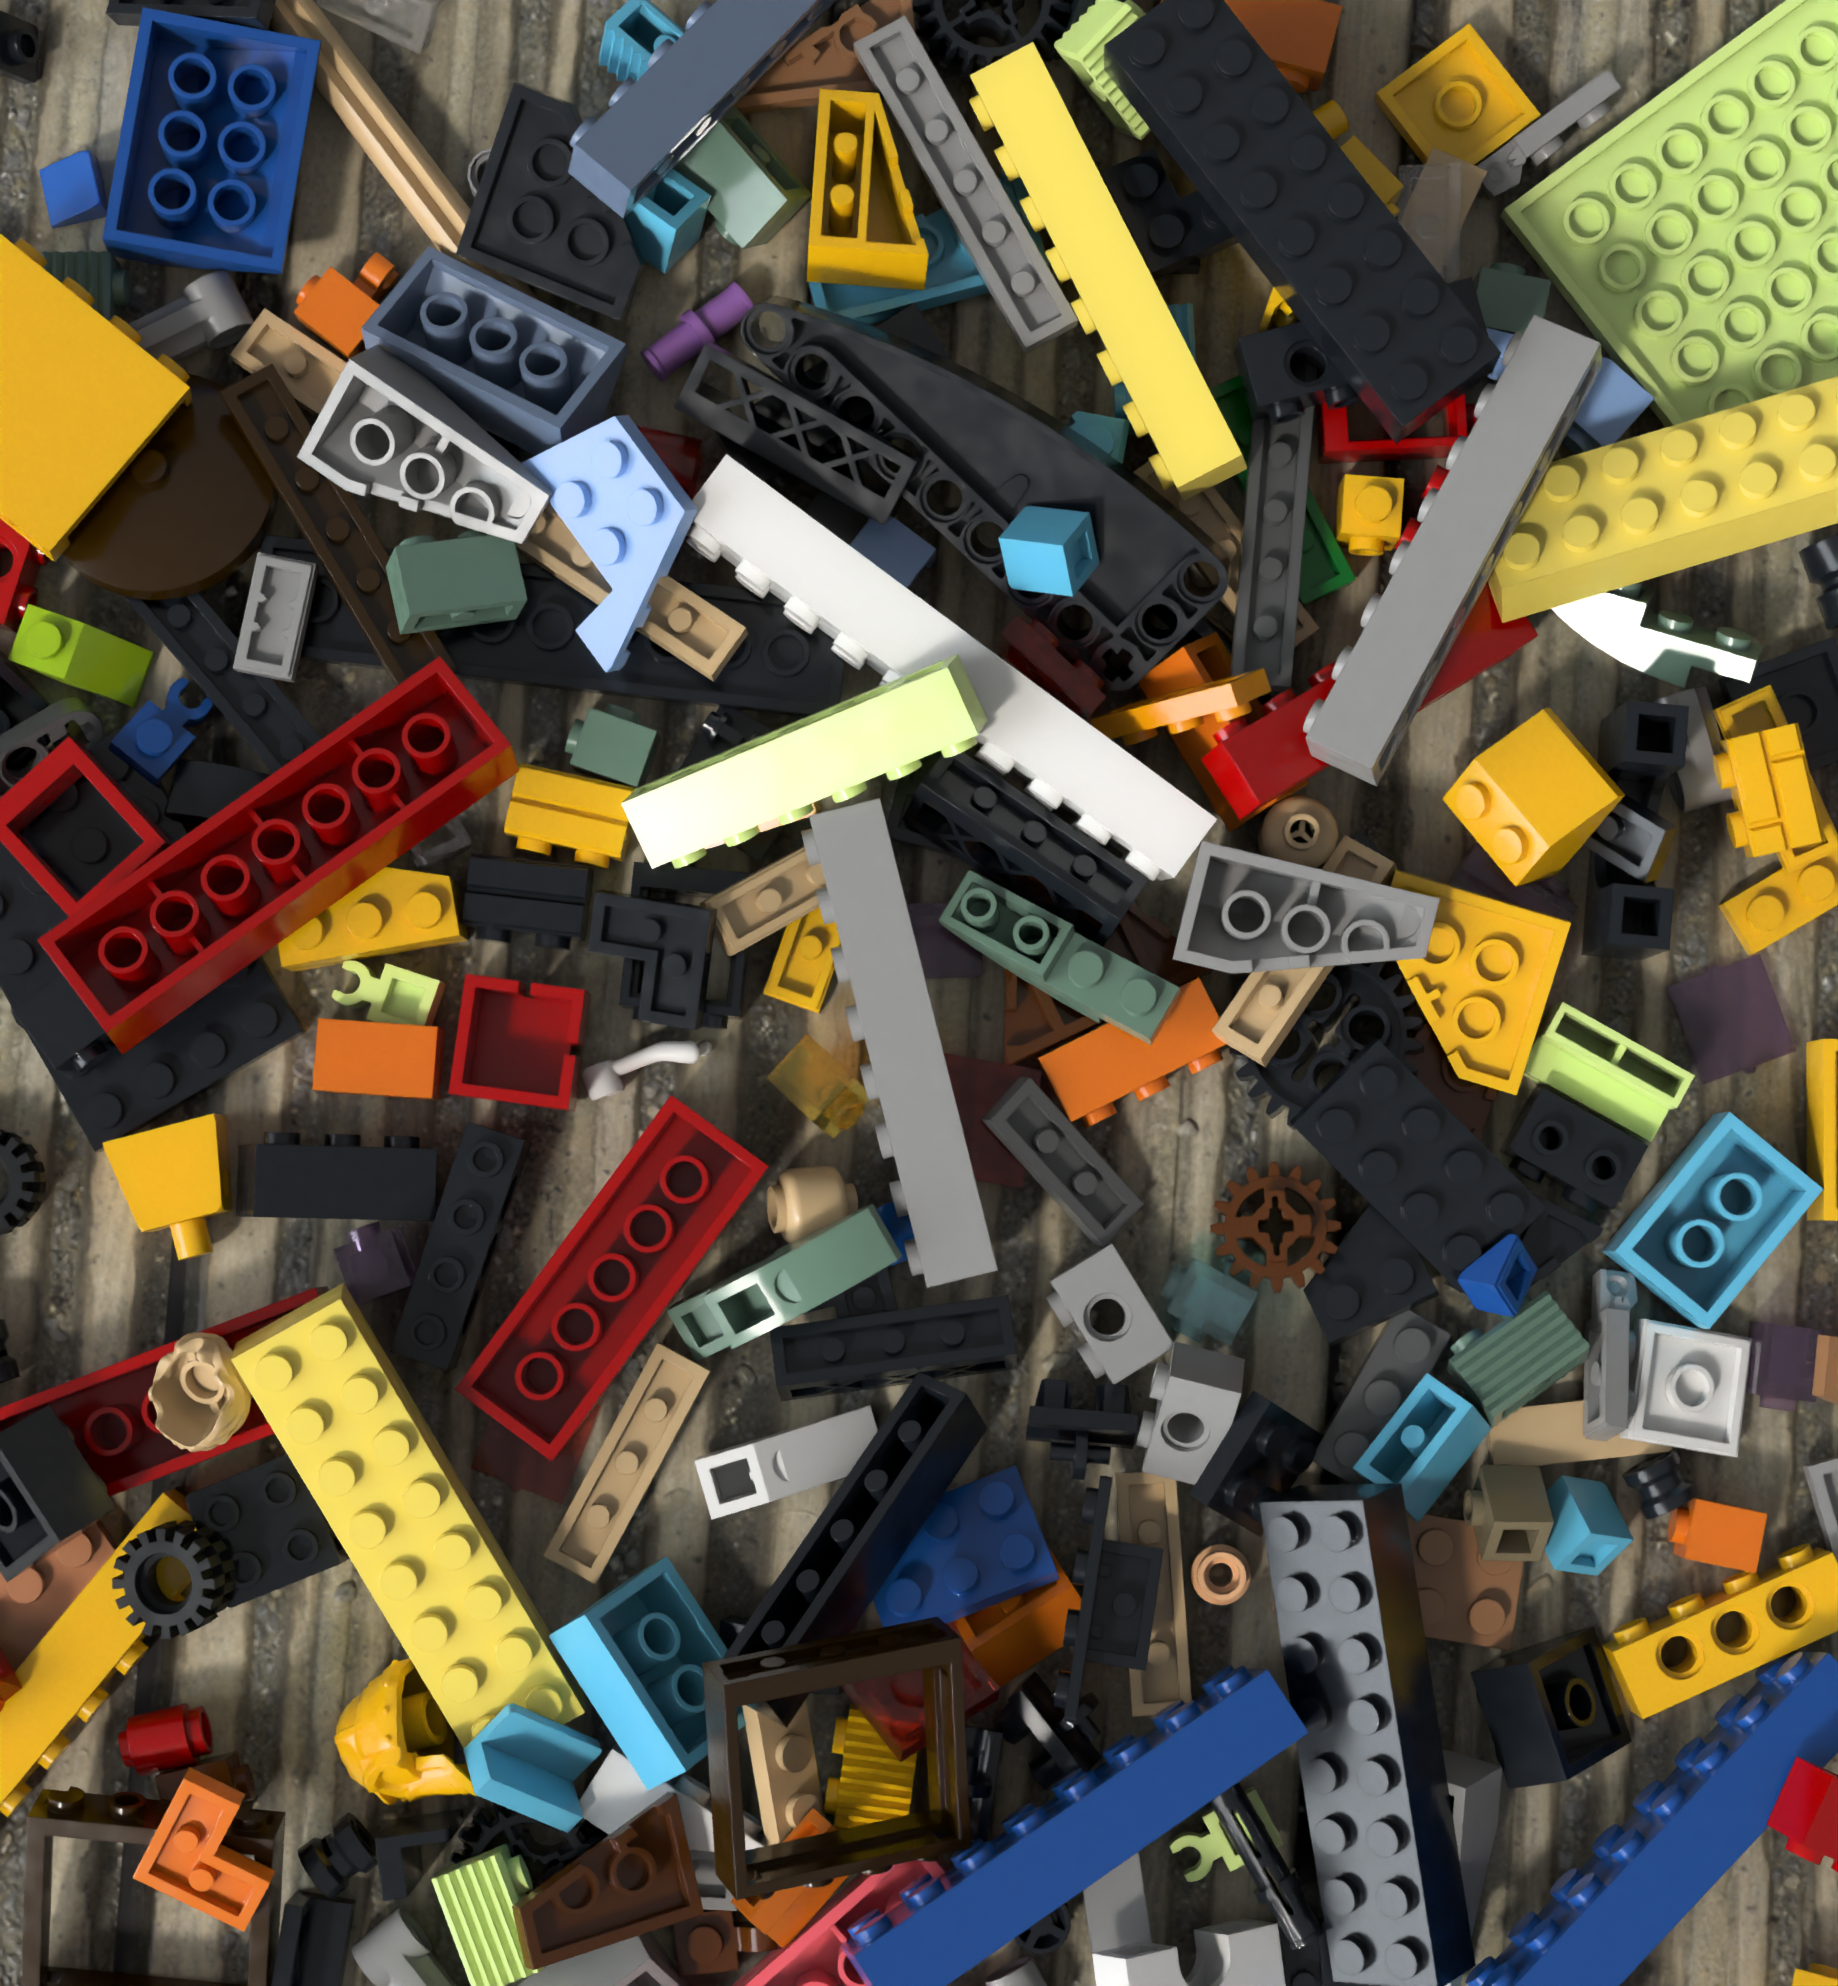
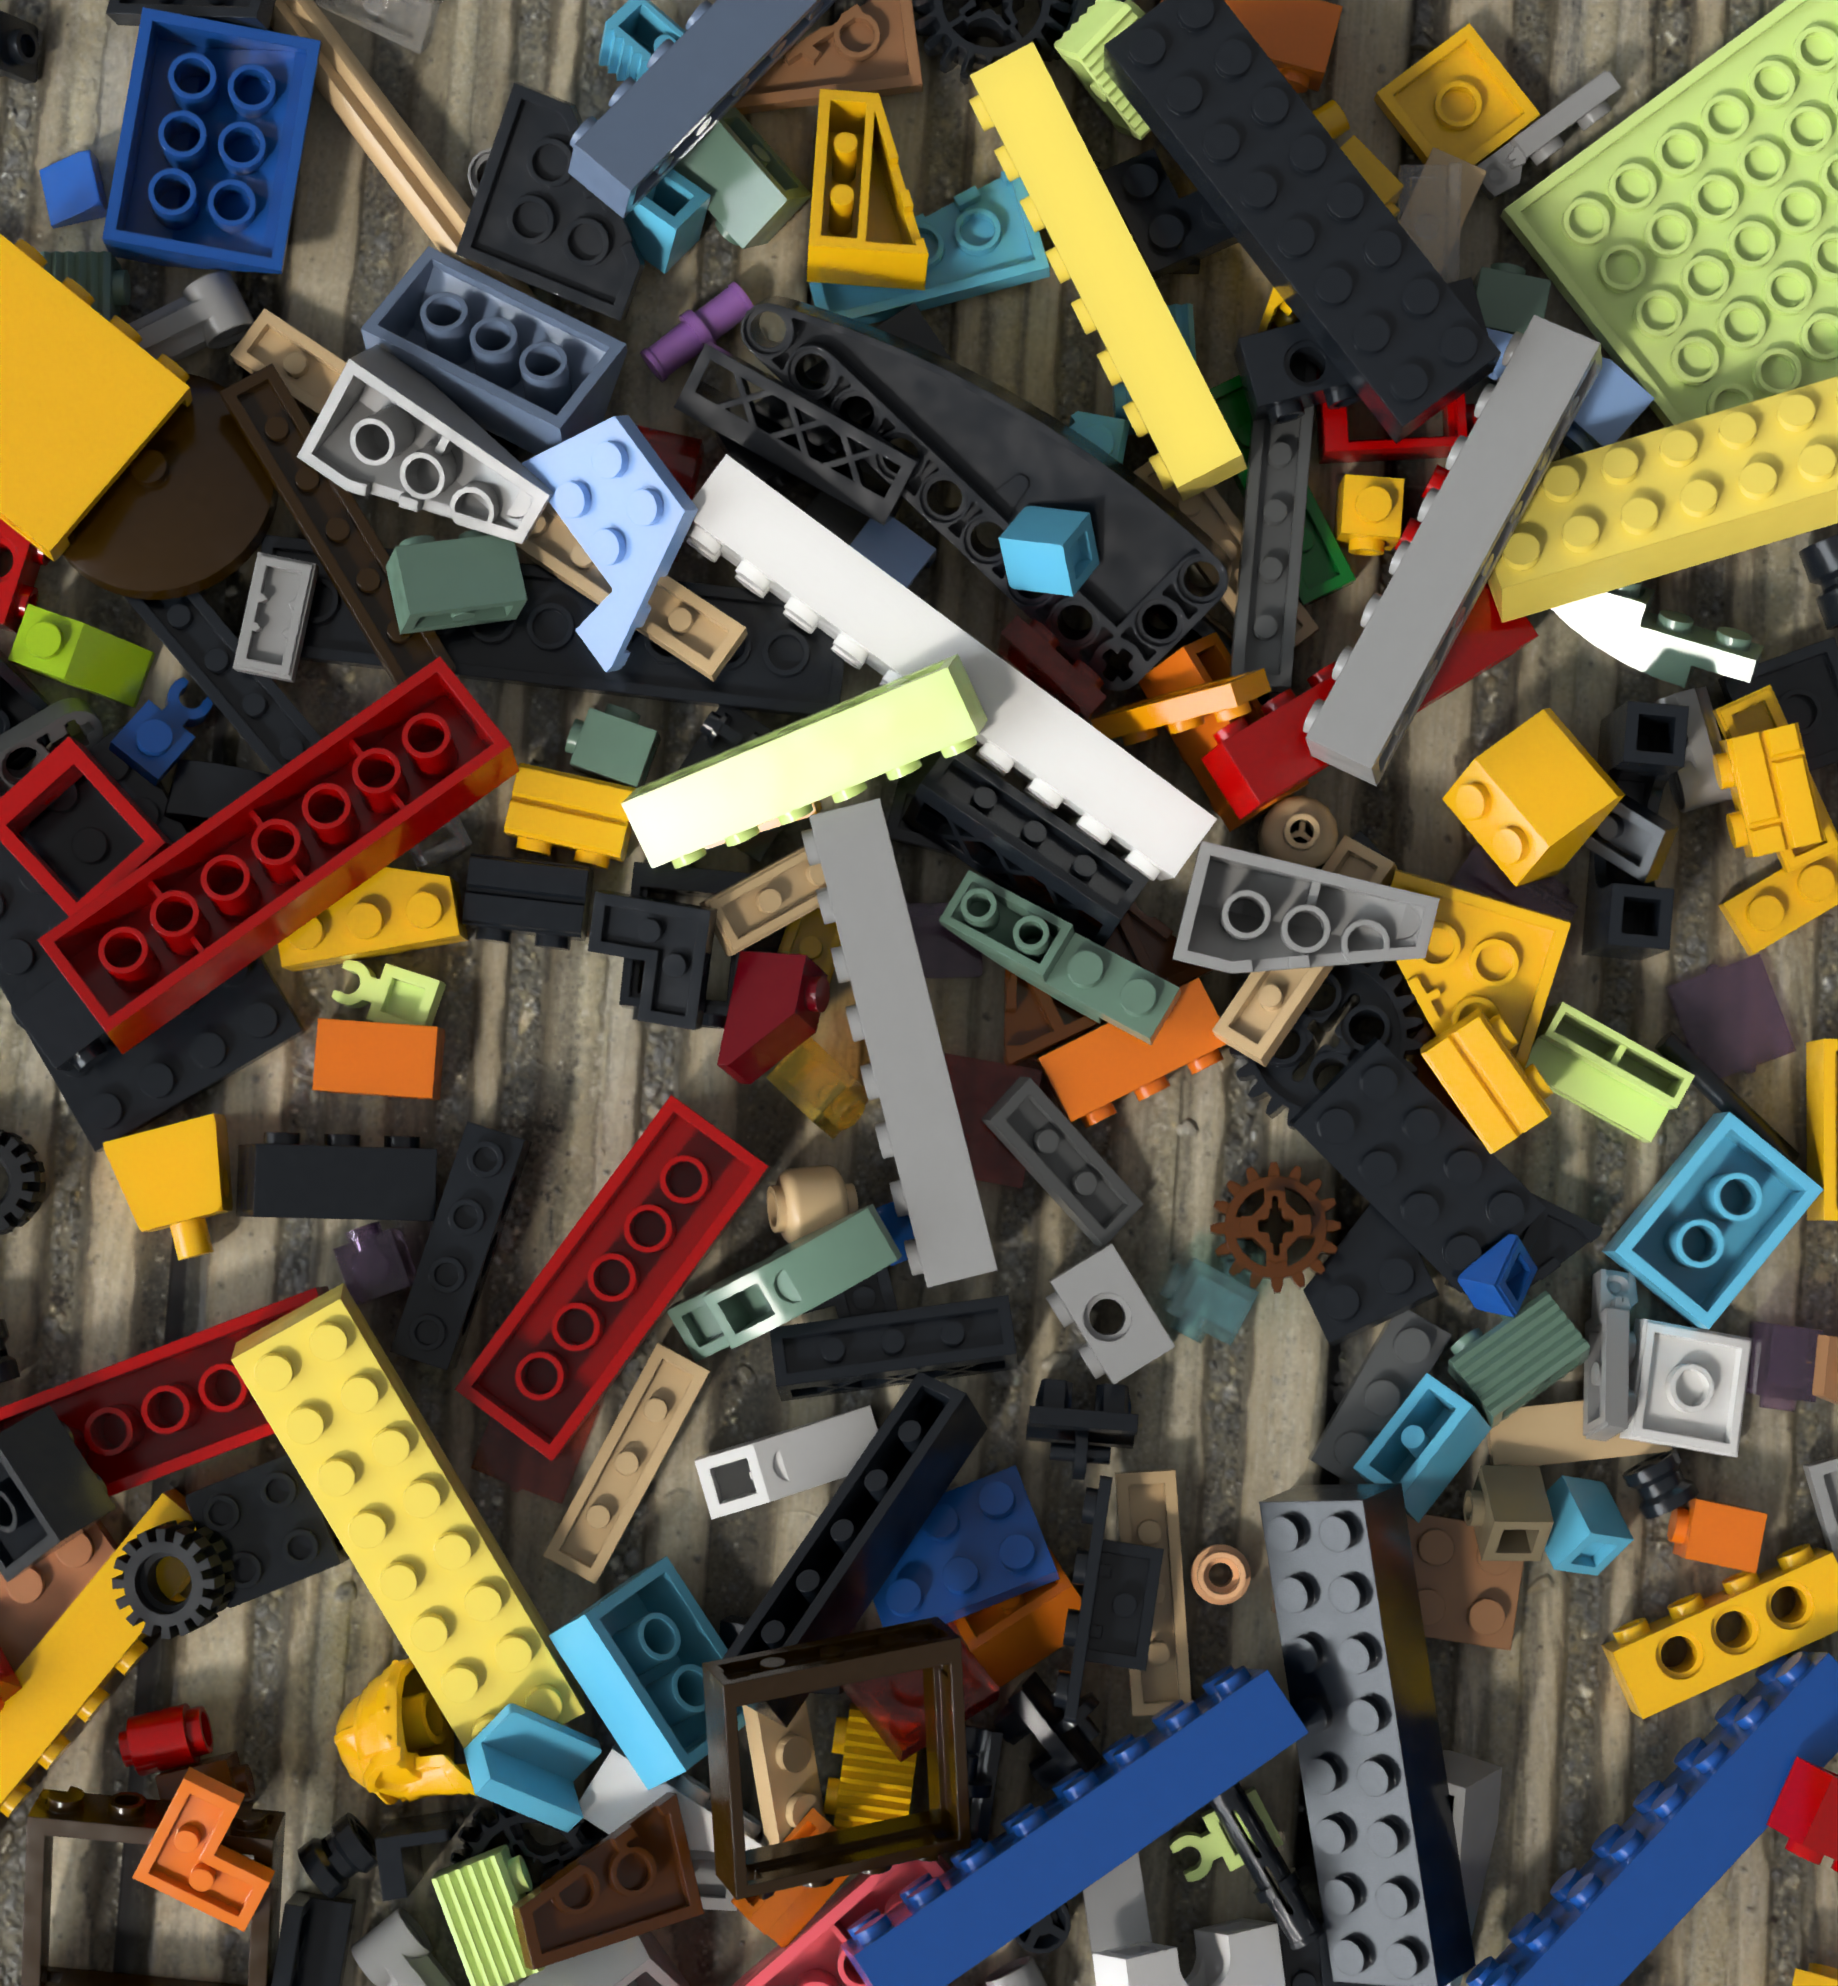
tan hair [148,1332,252,1452] -> none
orange brick [293,252,400,362] -> none
red piece [448,974,591,1112] -> none
white piece [582,1040,713,1101] -> none
reddish brown plate [673,1909,778,1977] -> none
light grey plate [853,16,1078,354] -> none
light grey brick [1135,1341,1245,1485] -> none
black plate [1189,1390,1323,1537] -> none
black slope [1471,1626,1632,1789] -> none
black brick [1499,1087,1648,1214] -> none
none -> dark red slope [717,951,830,1084]
none -> yellow brick [1420,1008,1554,1154]
none -> black bar [1655,1031,1799,1163]

